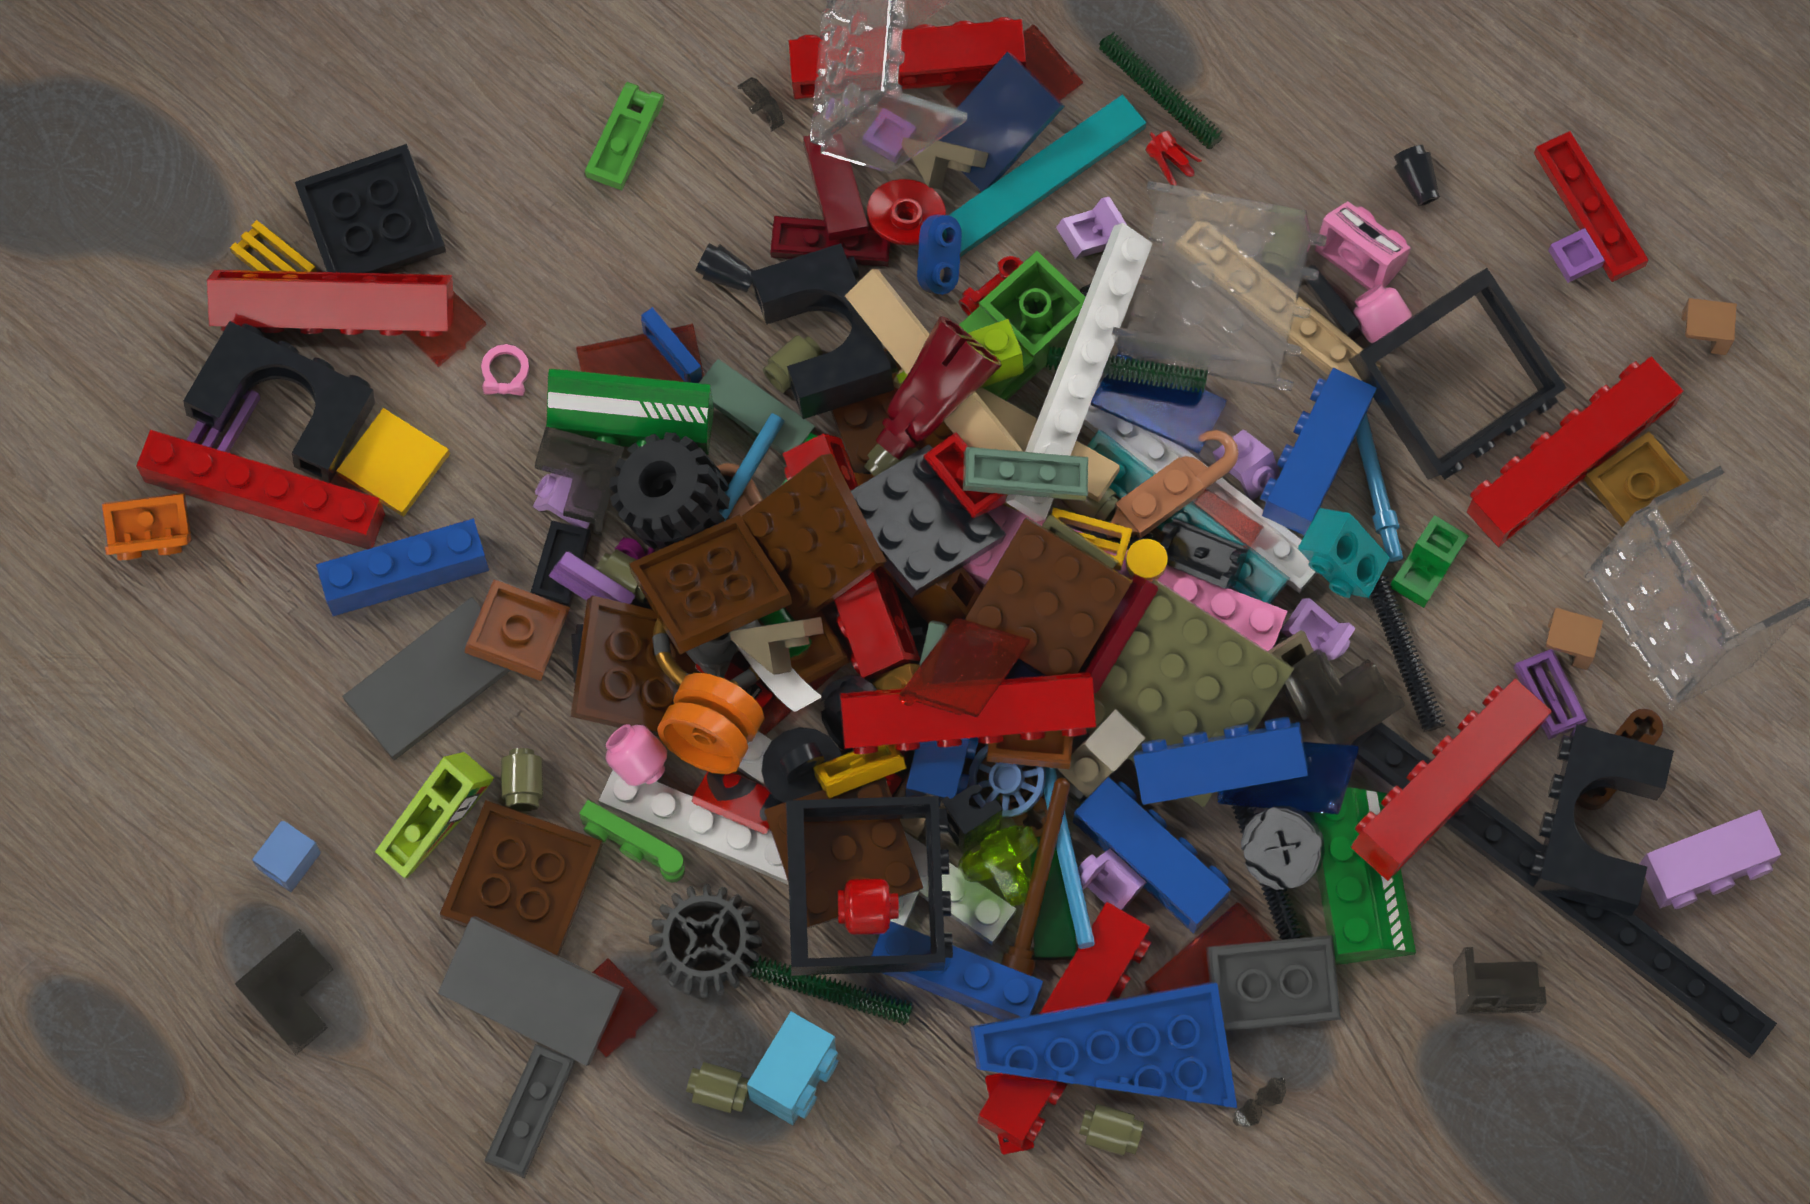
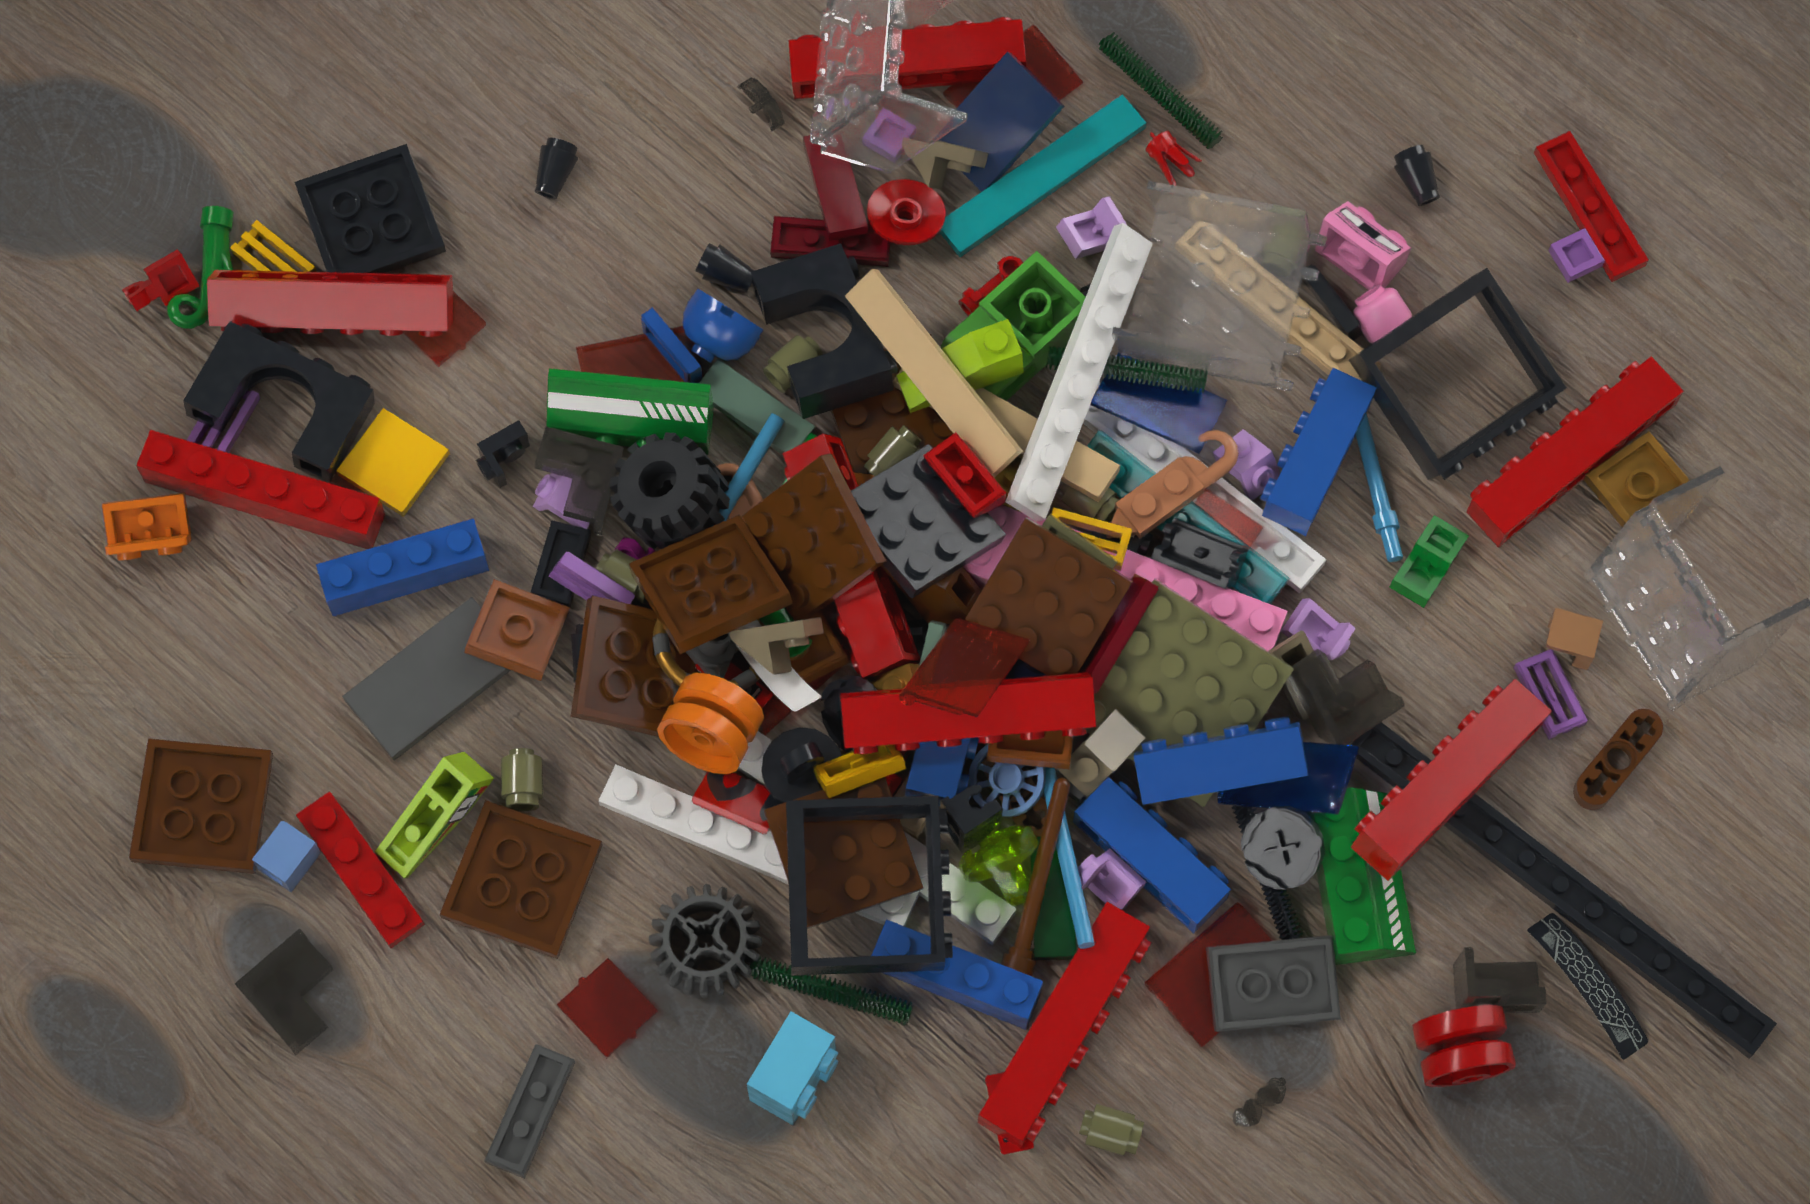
dark grey tile [438,916,624,1066] -> none
bright pink piece [481,344,530,396] -> none
bright green plate [579,800,685,883] -> none
bright green plate [585,82,664,191] -> none
bright pink head [606,724,667,786] -> none
olive brick [686,1062,749,1114] -> none
red head [838,878,899,935] -> none
dark red piece [875,316,1002,460] -> none
blue plate [917,214,962,295] -> none
sand green tile [963,447,1088,501] -> none
blue wing [970,982,1237,1108] -> none
yellow tile [1126,539,1168,582] -> none
teal brick [1297,508,1390,598] -> none
black axle [1371,576,1446,732] -> none
black arch [1529,724,1674,916] -> none
lavender brick [1639,810,1781,909] -> none
medium nougat panel [1681,298,1737,355] -> none
none -> red plate [122,249,200,311]
none -> reddish brown plate [129,738,273,874]
none -> green plant [167,206,234,329]
none -> red plate [296,791,425,949]
none -> black bracket [475,420,530,488]
none -> black cone [535,137,578,199]
none -> blue cylinder [682,288,763,363]
none -> red wheel [1412,1005,1516,1087]
none -> black sticker [1527,913,1648,1060]

